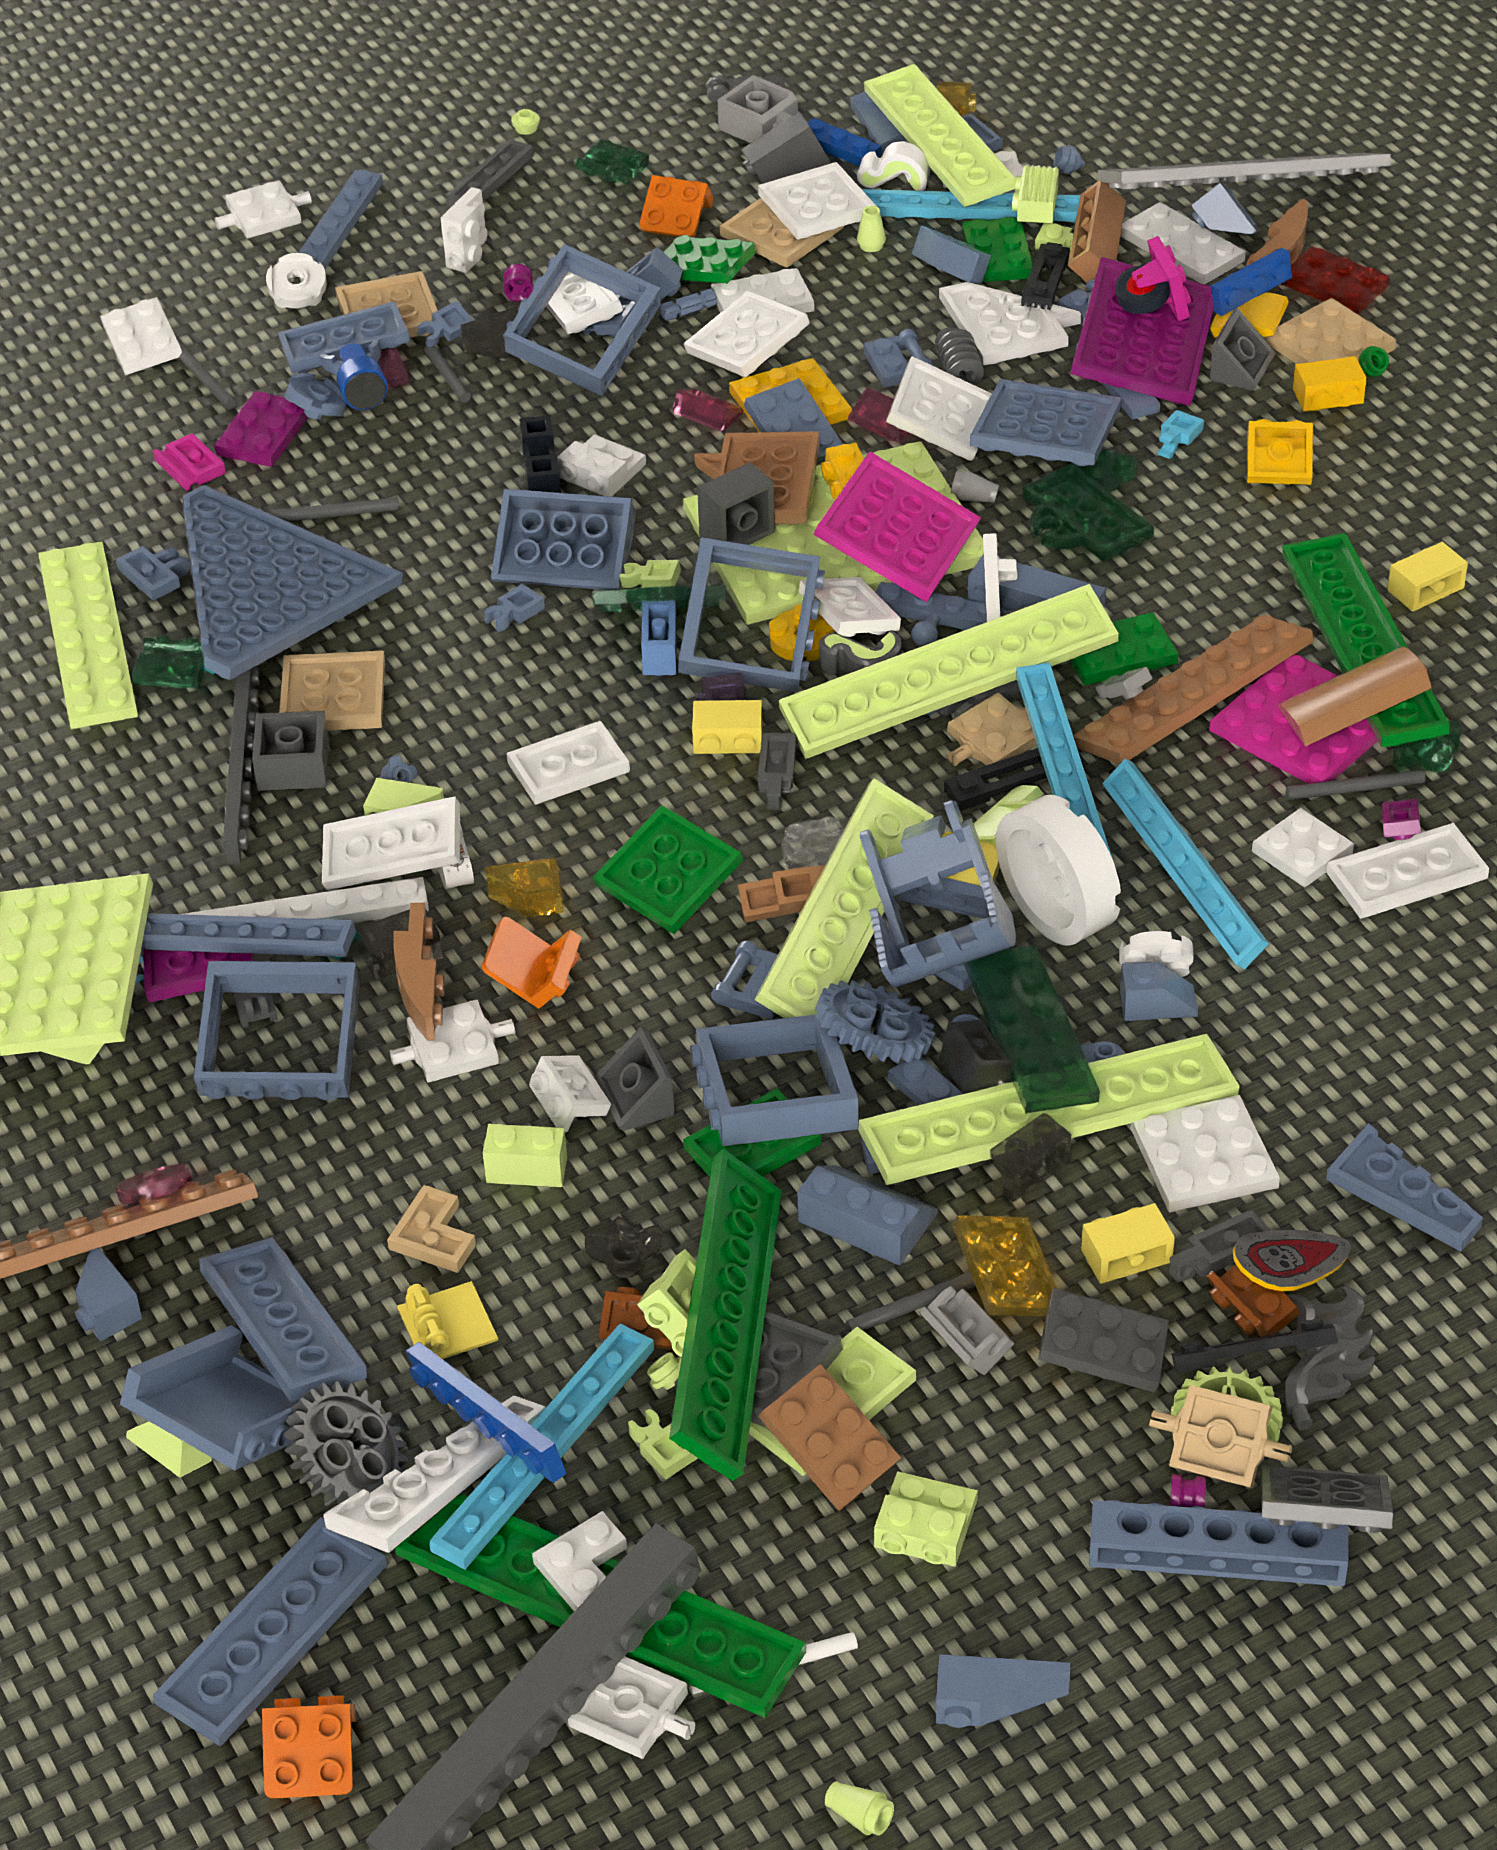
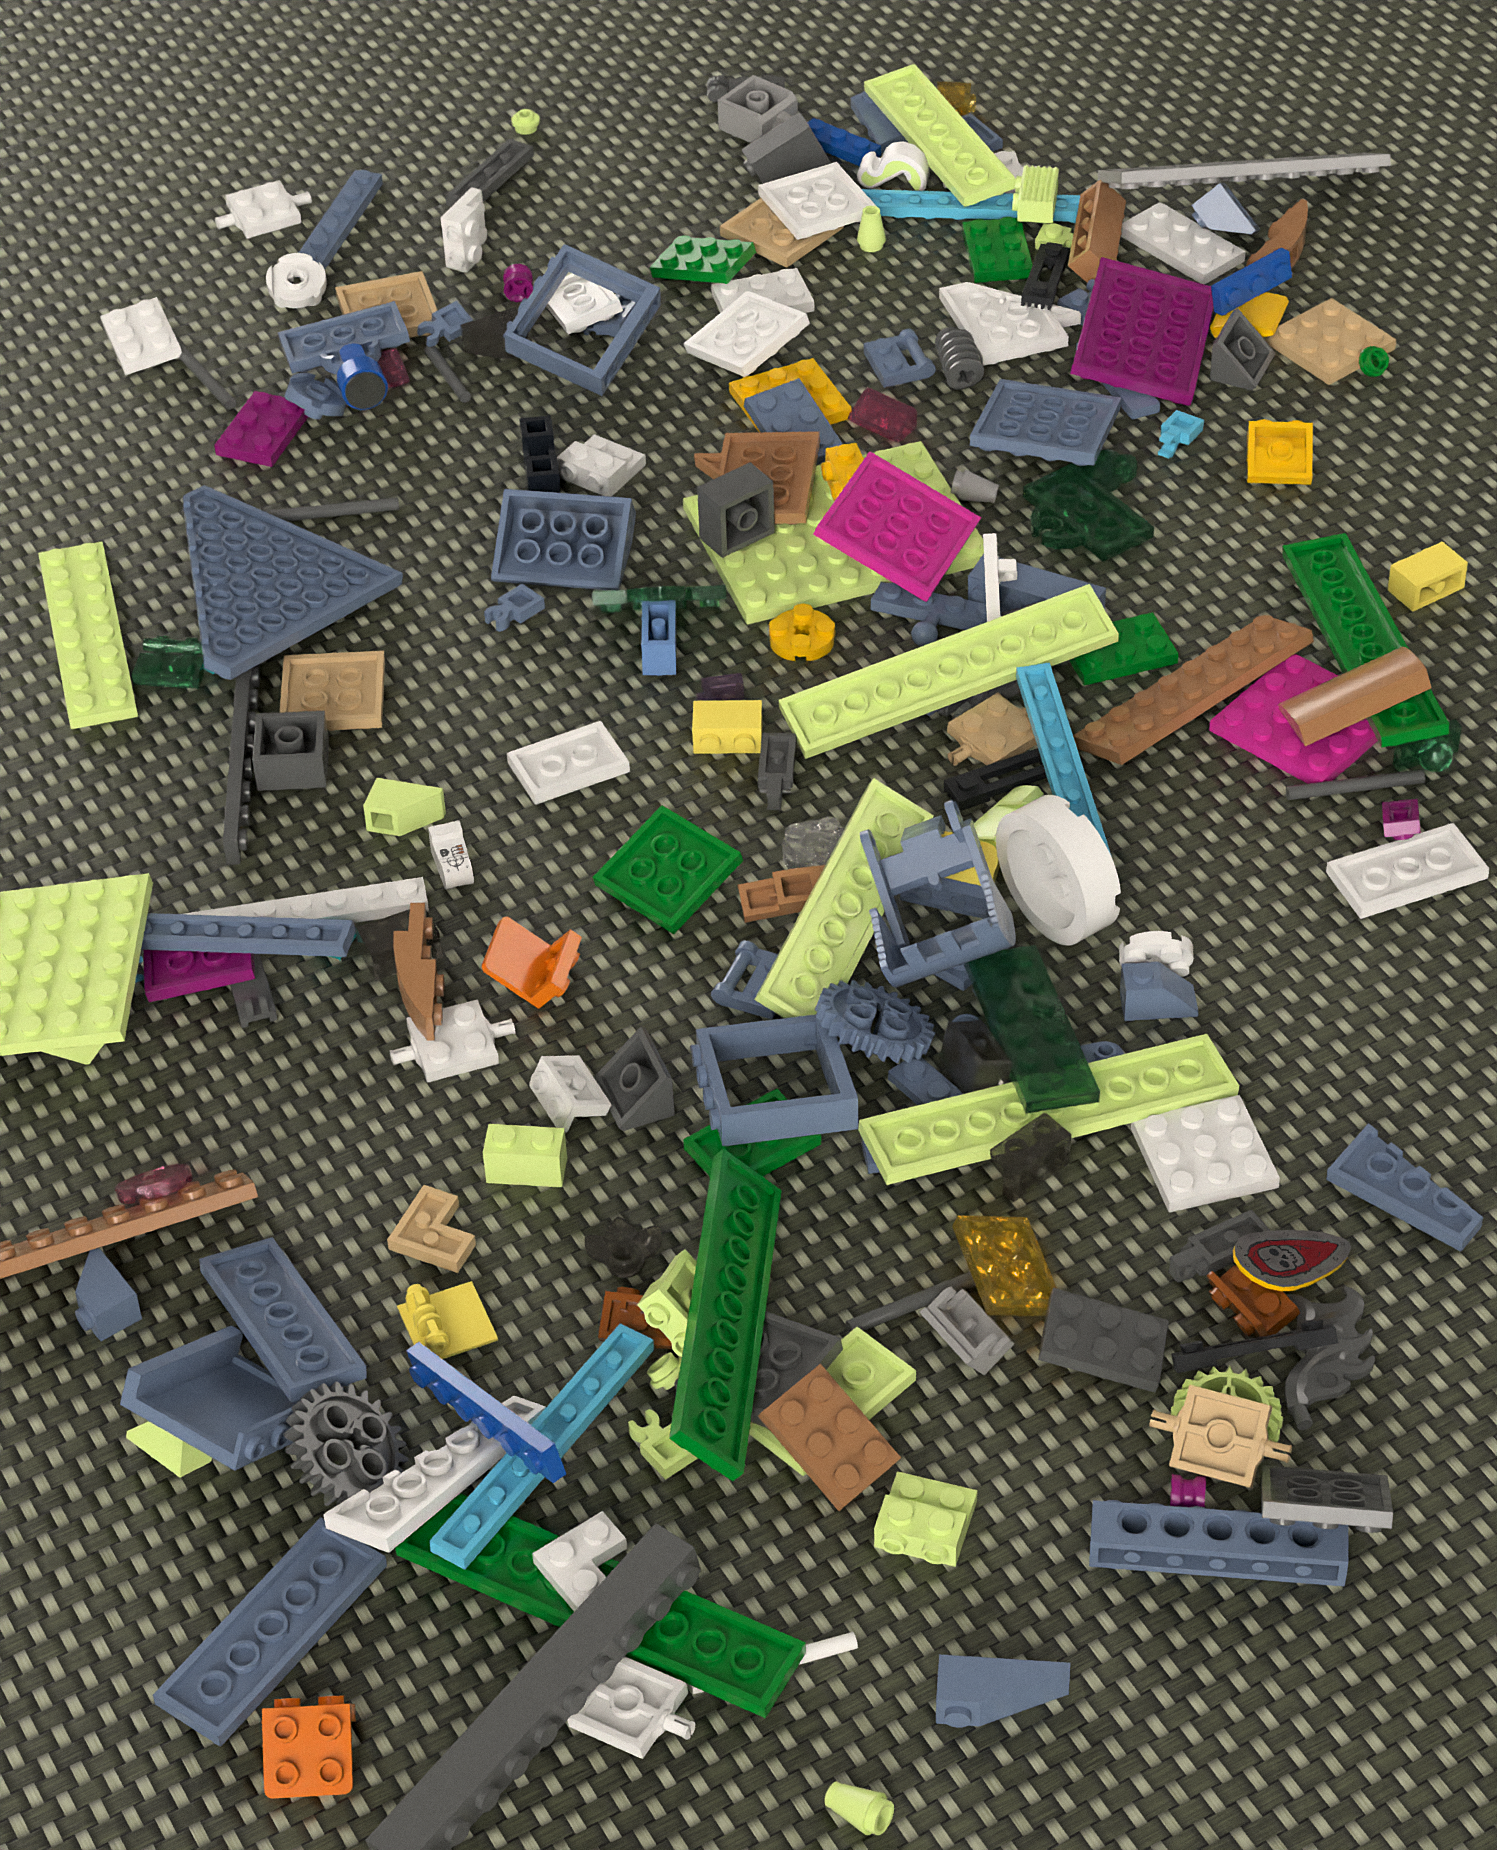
sand blue hinge [116,546,190,601] -> none
dark pink plate [153,433,226,491] -> none
sand blue window [194,961,360,1100] -> none
white plate [322,797,460,890] -> none
sand blue plate [380,756,417,783] -> none
clear yellow slope [485,858,563,917] -> none
clear green plate [575,139,649,184] -> none
sand blue slope [613,247,683,300] -> none
yellowish green plate [619,560,681,591] -> none
orange bracket [639,175,714,237] -> none
sand blue axle [660,289,717,321] -> none
clear pink slope [673,389,744,431] -> none
sand blue window [678,537,825,692] -> none
sand blue slope [797,1165,938,1266] -> none
white plate [799,577,901,637] -> none
dark grey animal [819,630,902,675] -> none
white plate [886,356,992,461] -> none
sand blue slope [912,226,991,284] -> none
sand blue plate [1053,145,1085,175] -> none
light yellow brick [1081,1203,1175,1284] -> none
light grey plate [1095,667,1153,700] -> none
medium azure plate [1102,759,1269,969] -> none
plate [1115,236,1191,322] -> none
white plate [1252,808,1354,888] -> none
clear red plate [1280,246,1390,315] -> none
yellow brick [1293,356,1366,412] -> none

